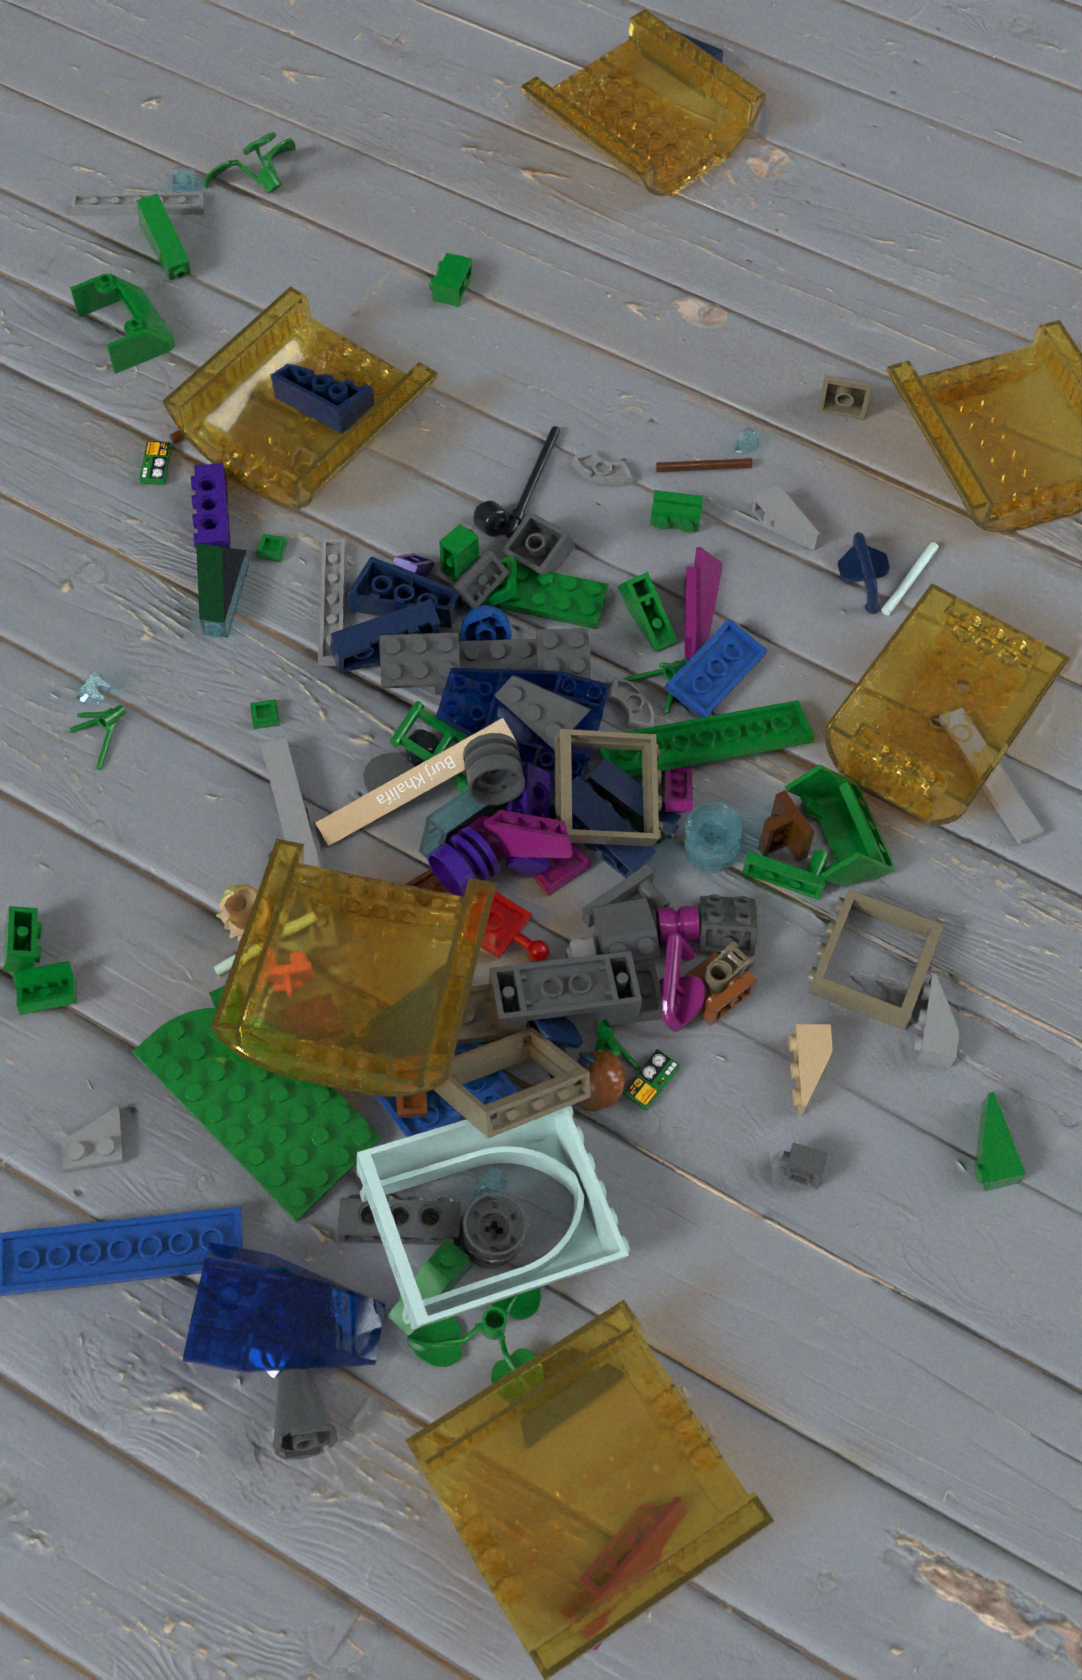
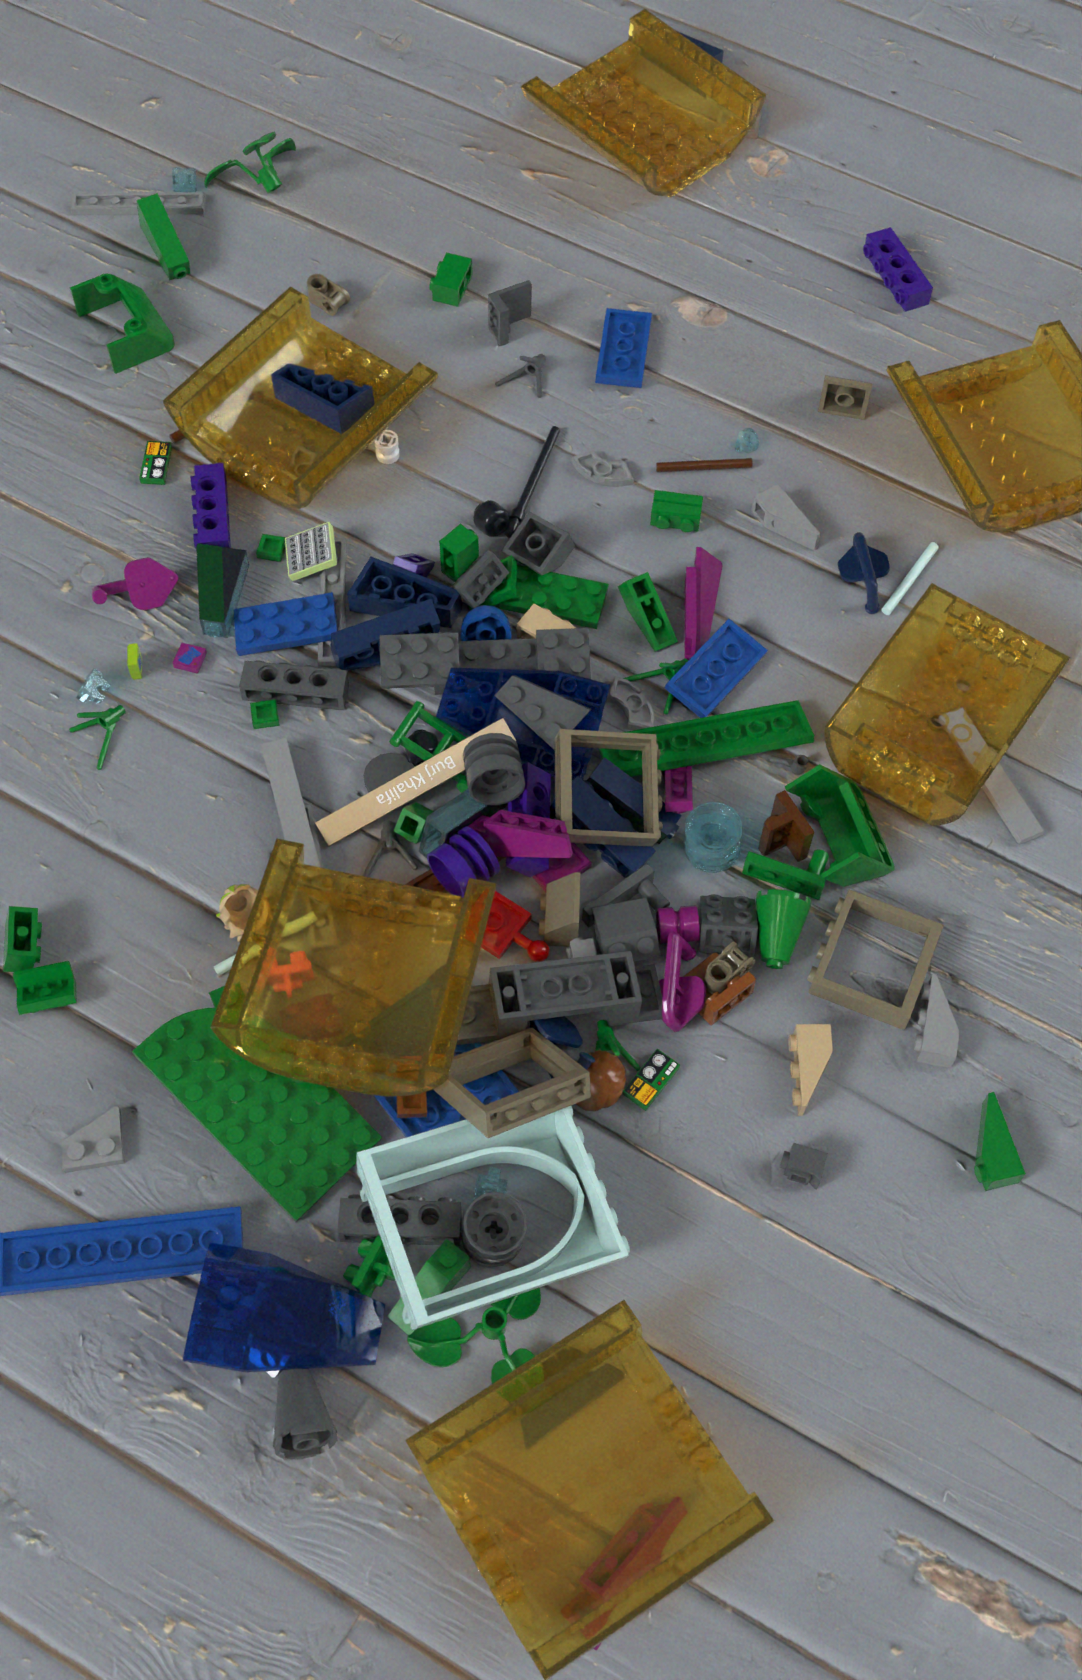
none -> magenta piece [92,557,178,610]
none -> lime tile [127,643,142,680]
none -> magenta tile [173,643,207,674]
none -> blue plate [234,592,338,656]
none -> dark grey brick [239,660,349,710]
none -> tile [285,522,337,581]
none -> dark tan piece [307,274,350,316]
none -> green hips [343,1235,395,1299]
none -> dark grey plant [361,821,418,881]
none -> white wheel [374,430,400,464]
none -> green brick [393,802,439,844]
none -> dark grey bracket [488,280,532,346]
none -> dark grey plant [495,354,546,398]
none -> tan slope [516,604,576,639]
none -> dark tan slope [539,872,581,947]
none -> blue plate [595,308,652,388]
none -> green cone [756,889,812,969]
none -> dark grey hand [770,755,809,775]
none -> dark purple brick [863,227,933,312]

